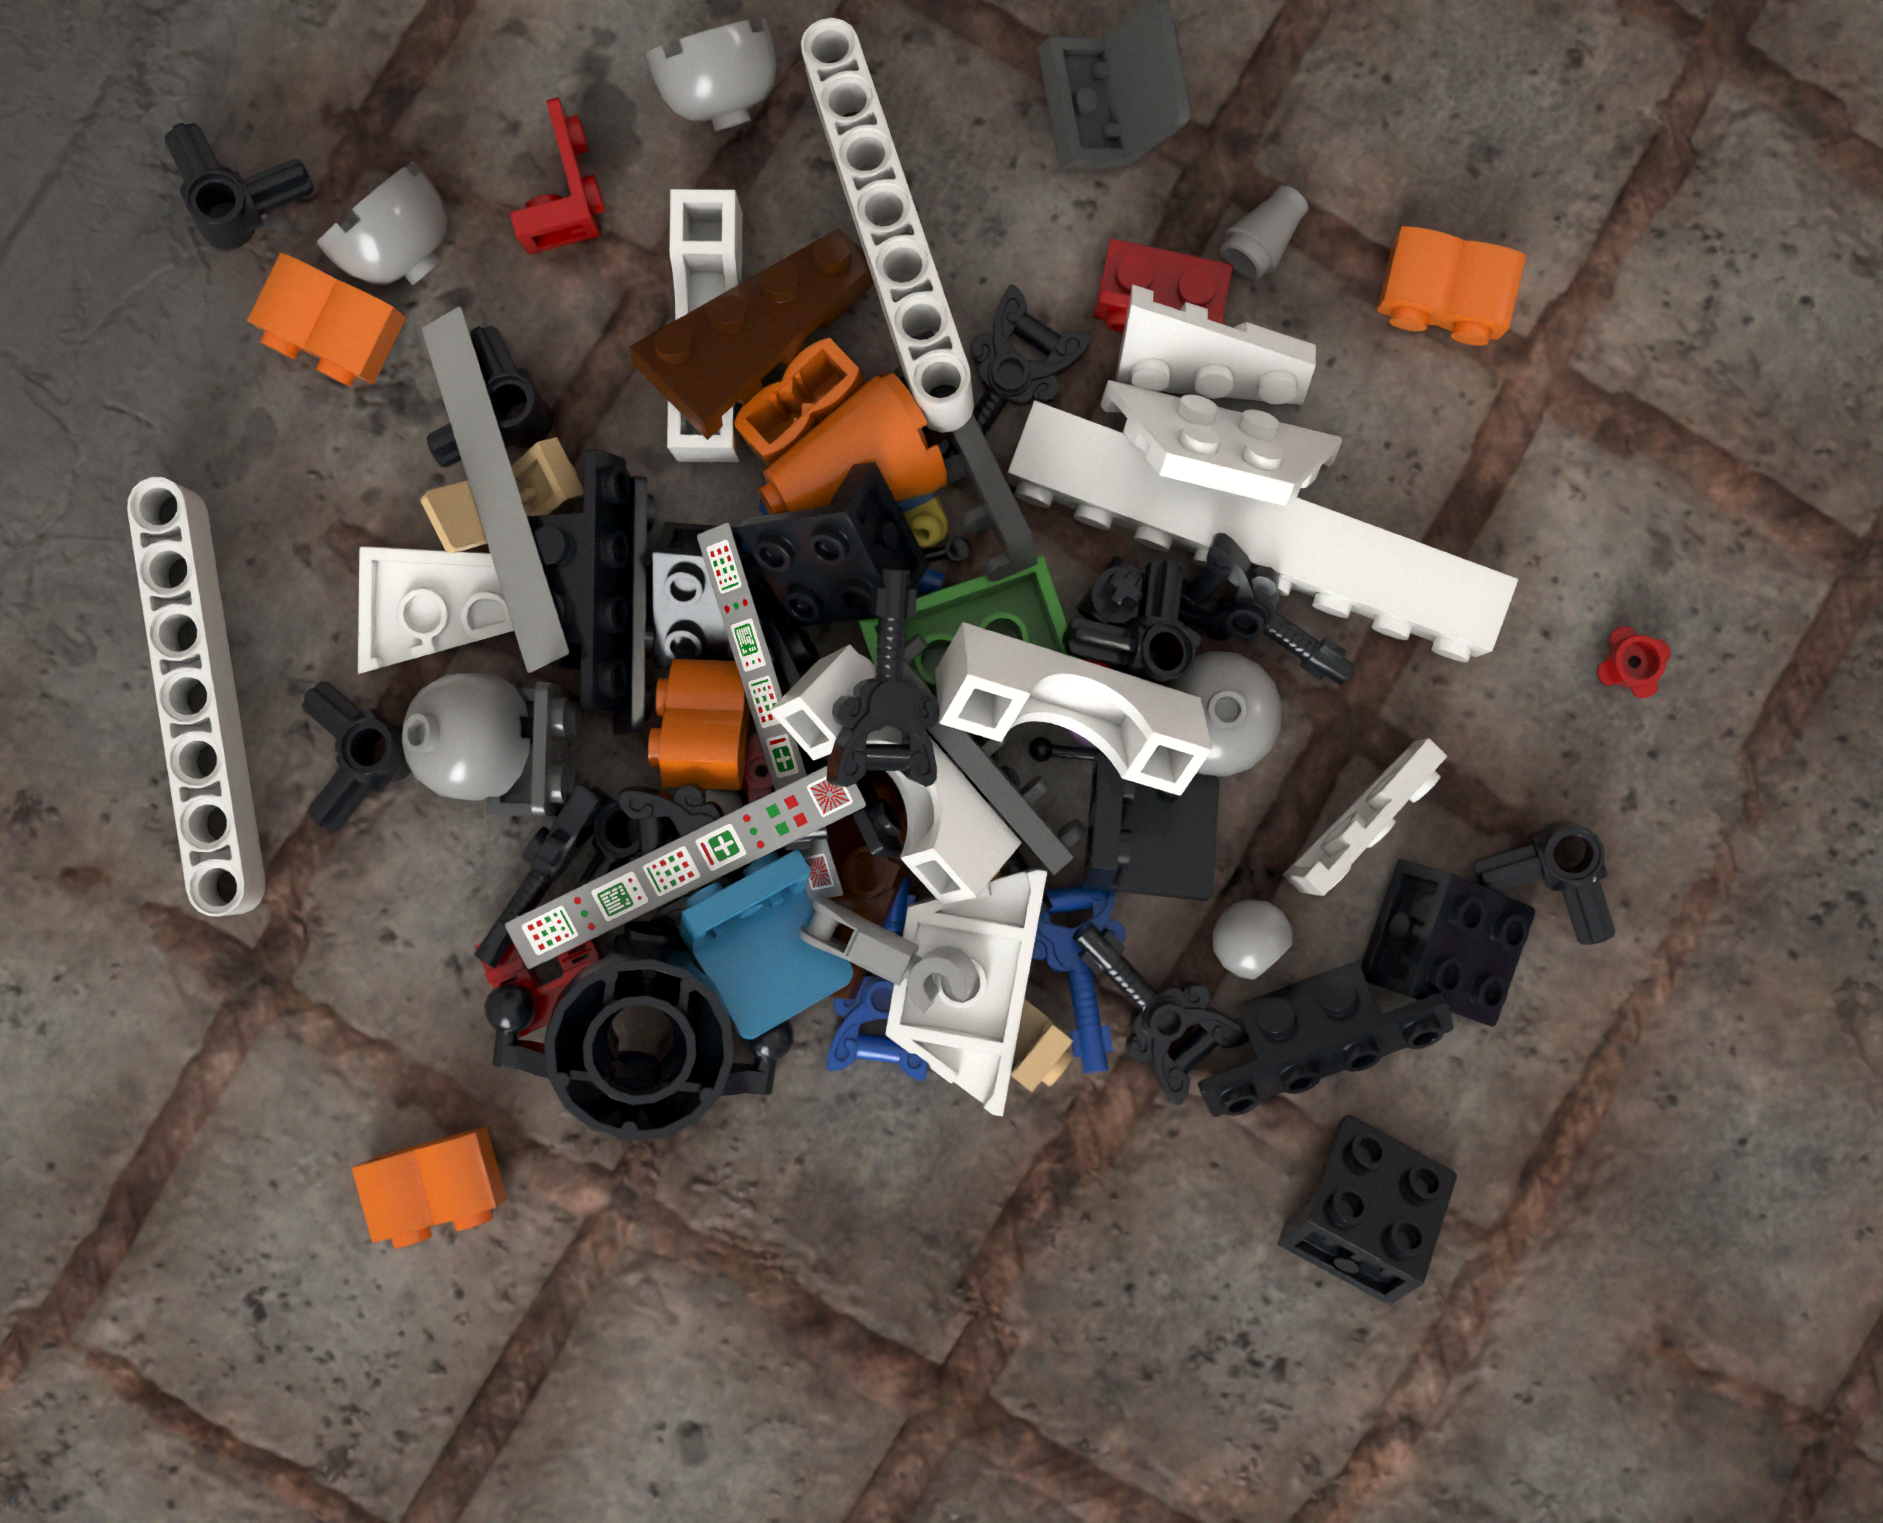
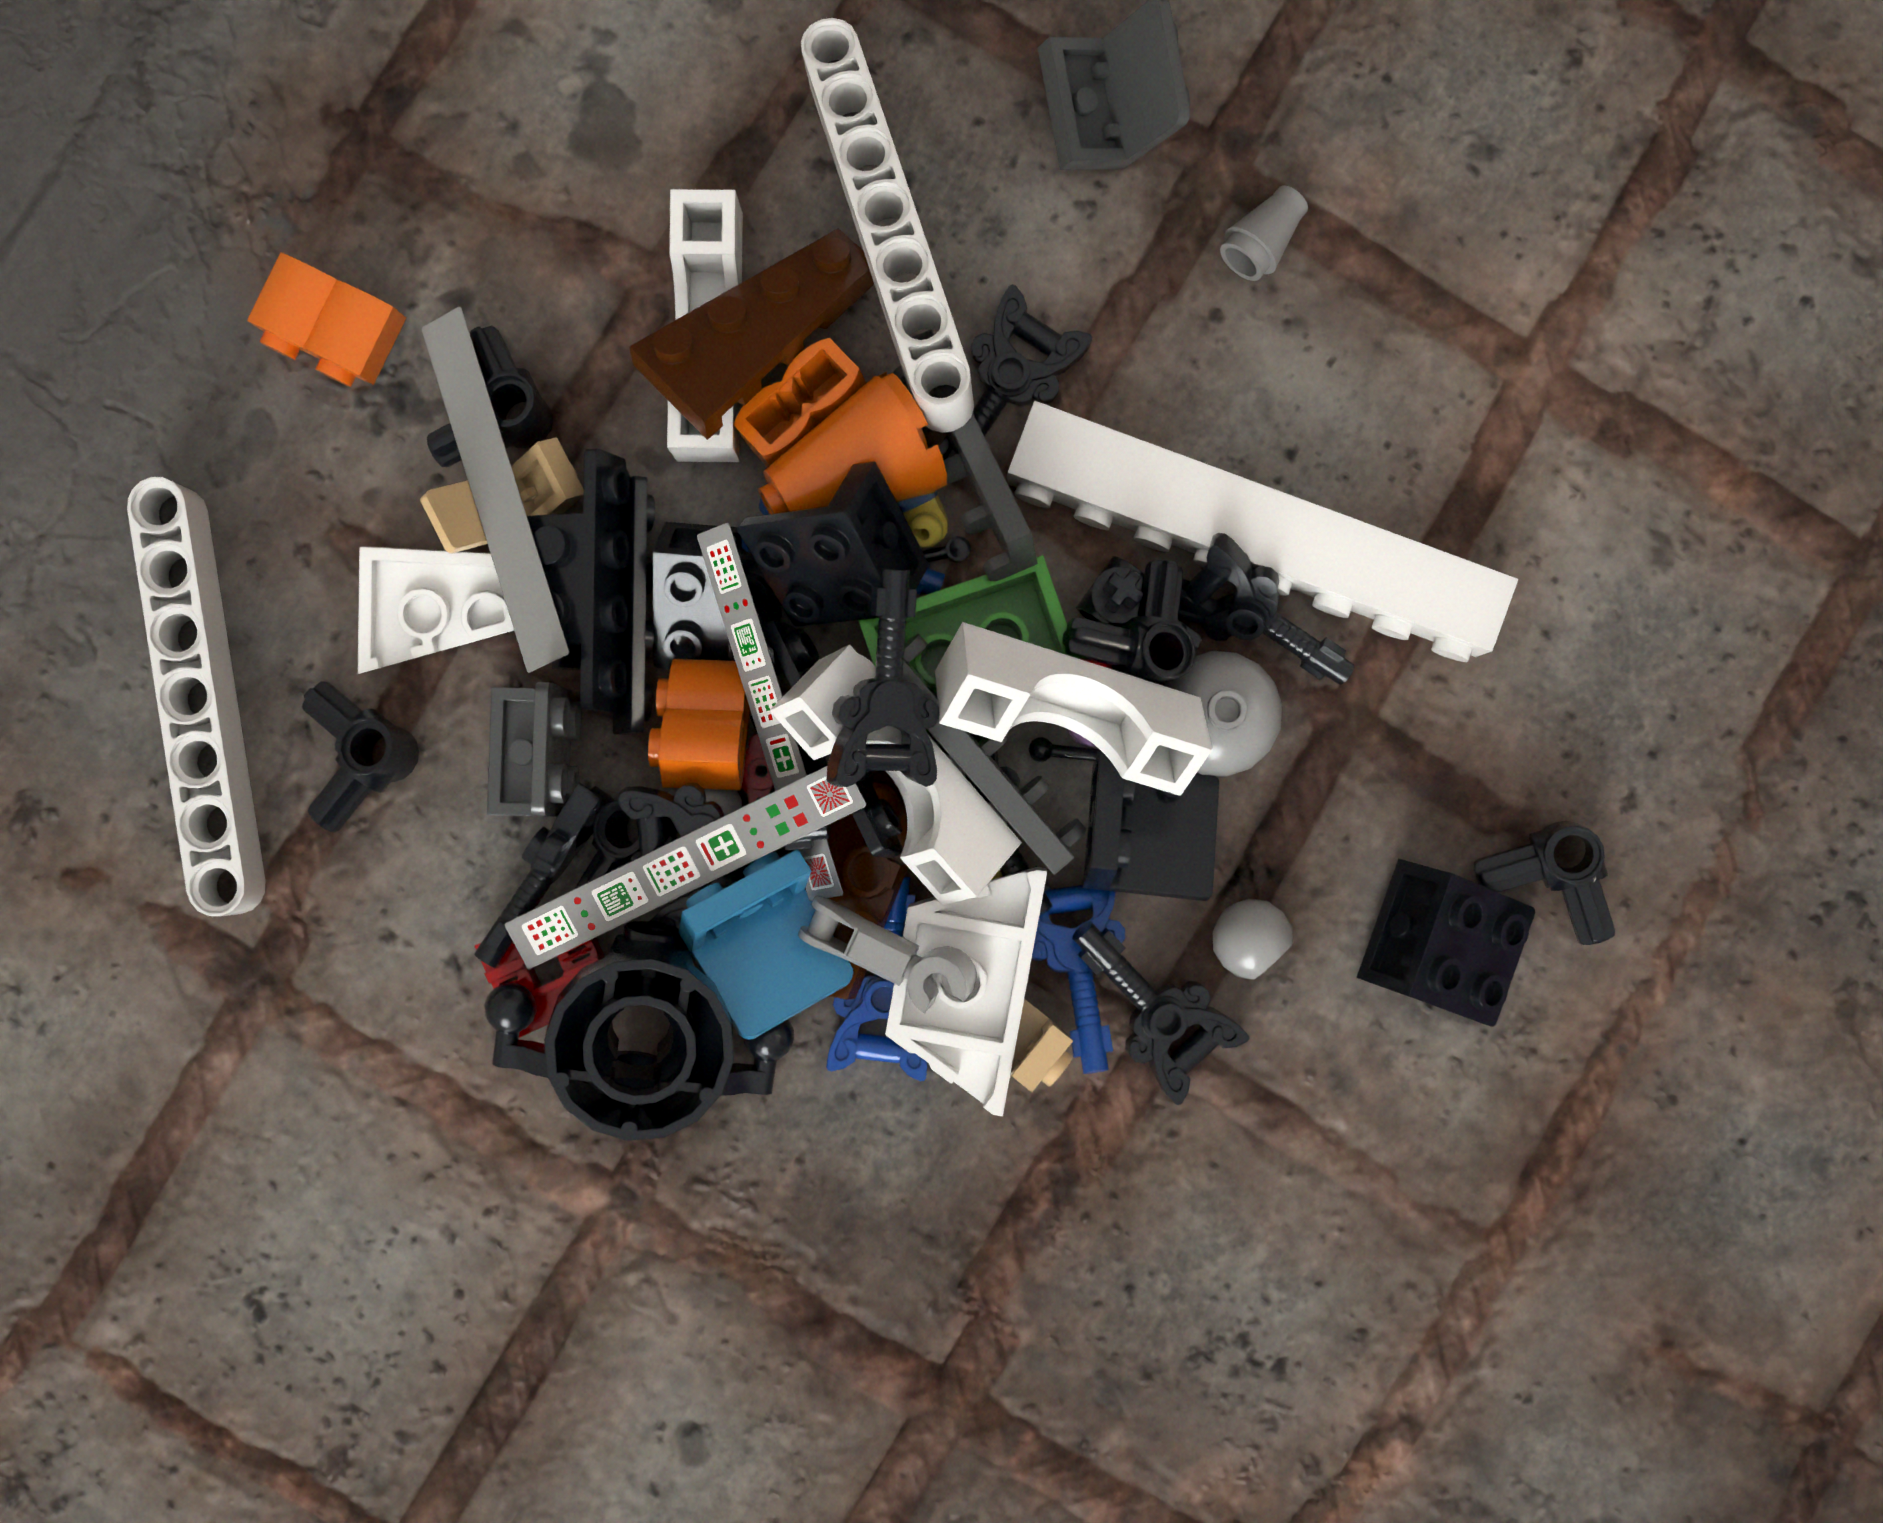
black axle [165,122,314,250] -> none
light grey cylinder [316,161,448,286] -> none
orange brick [351,1125,507,1249] -> none
light grey cylinder [402,673,530,800] -> none
red bracket [510,97,606,255] -> none
light grey cylinder [646,17,777,132] -> none
red bracket [1093,238,1234,333] -> none
white wing [1101,380,1342,506] -> none
white wing [1116,284,1316,405] -> none
black bracket [1198,960,1454,1117] -> none
black bracket [1277,1115,1457,1306] -> none
white wing [1282,738,1447,896] -> none
orange brick [1376,226,1527,346] -> none
red plate [1597,626,1671,699] -> none

